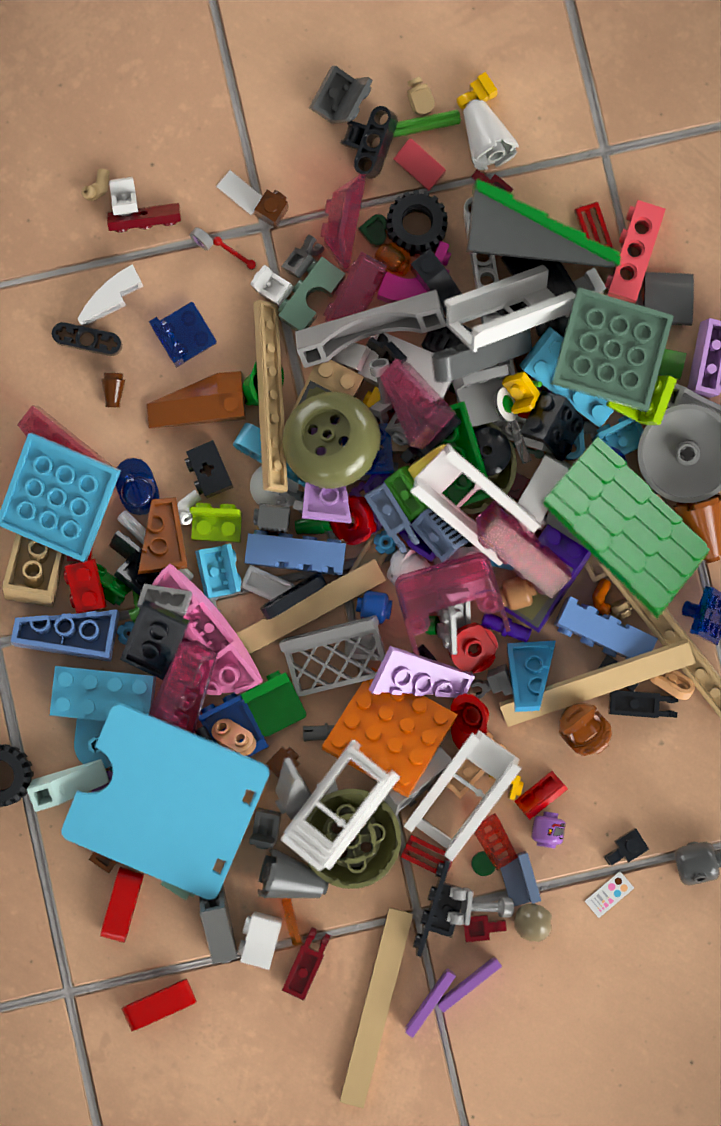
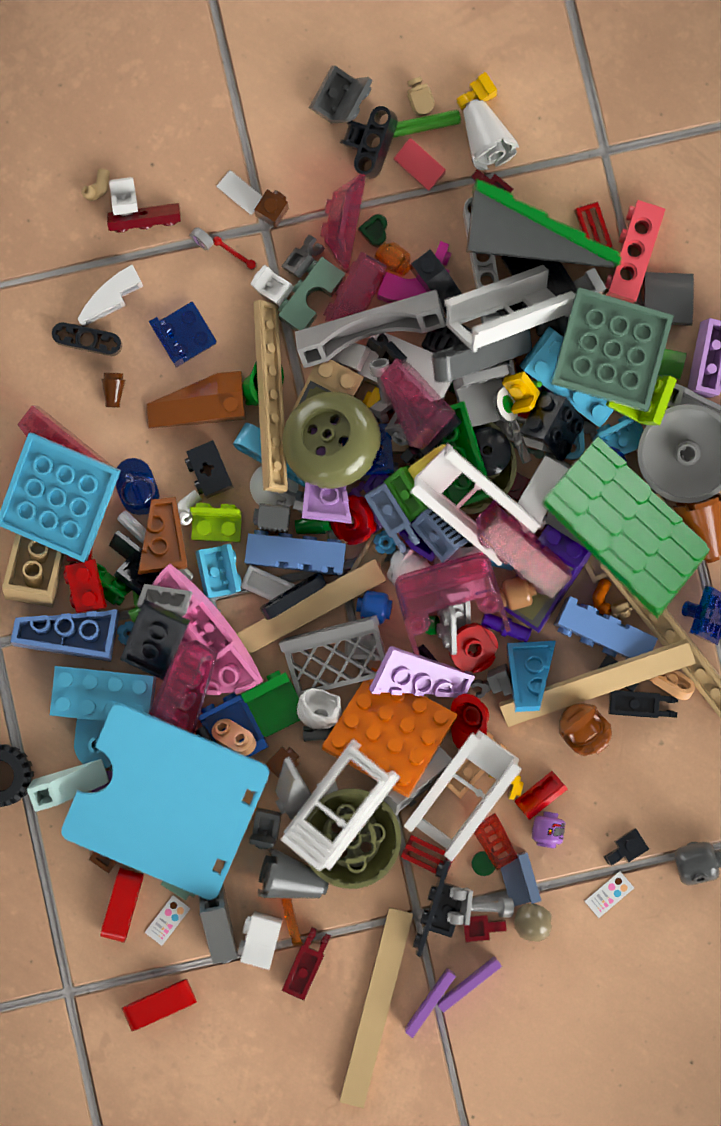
black tyre [386,190,448,257] -> none
none -> white sticker [144,895,191,946]
none -> white hair [297,688,343,729]

